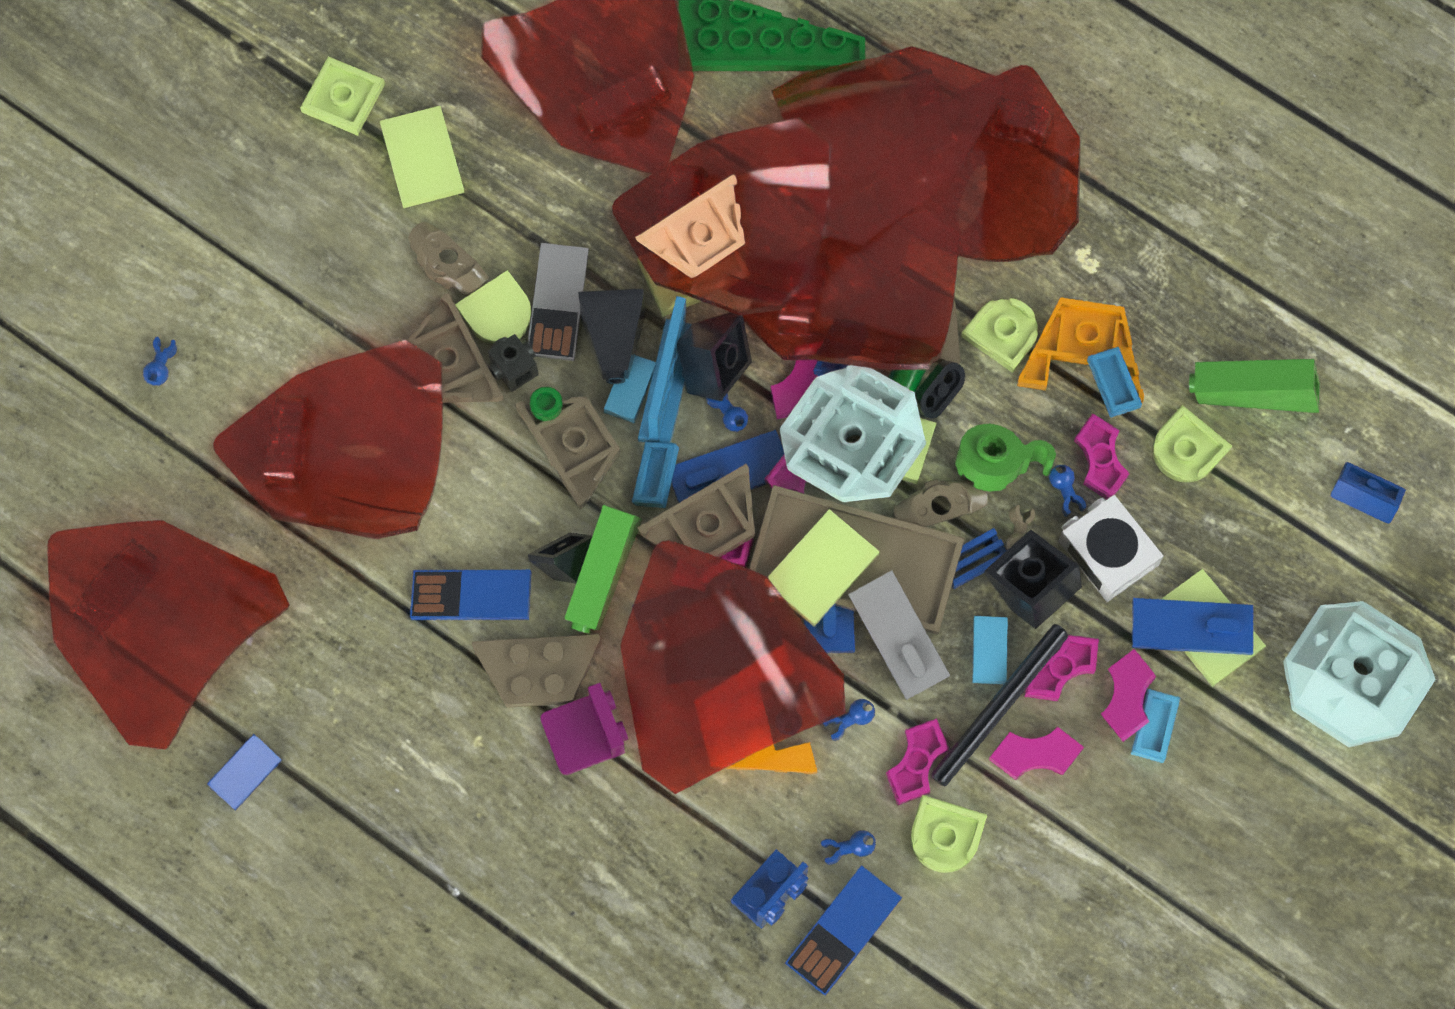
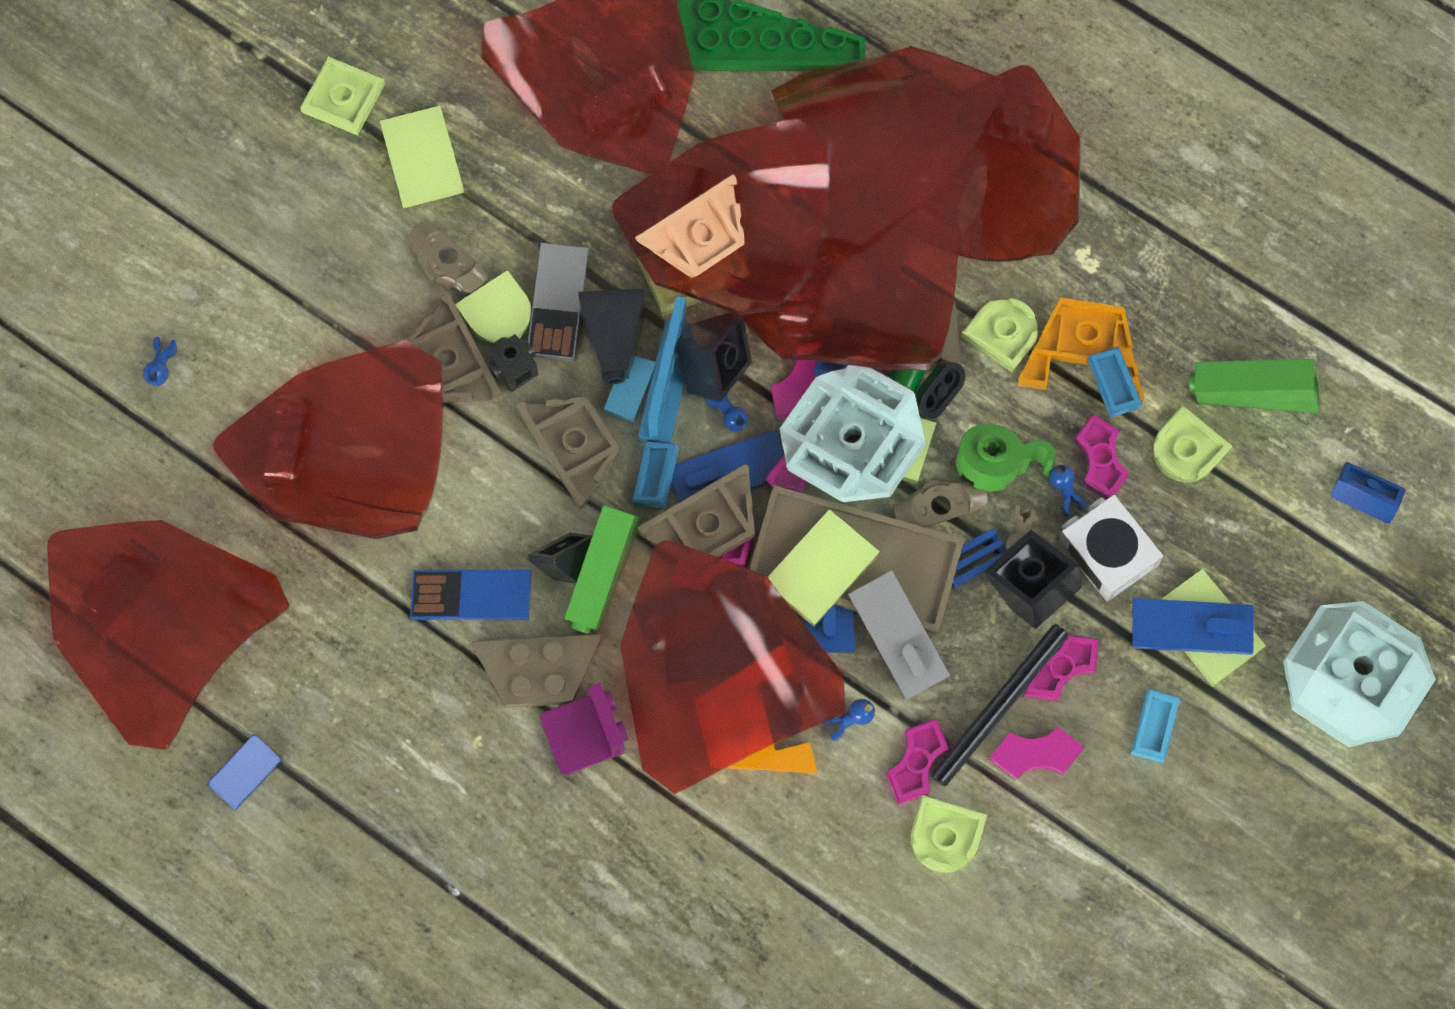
green tile [530,387,563,421] -> none
blue bracket [731,849,809,929] -> none
blue piece [785,865,902,996] -> none
blue arm [821,830,876,865] -> none
medium azure tile [972,616,1008,685] -> none
dark pink tile [1101,649,1156,742] -> none

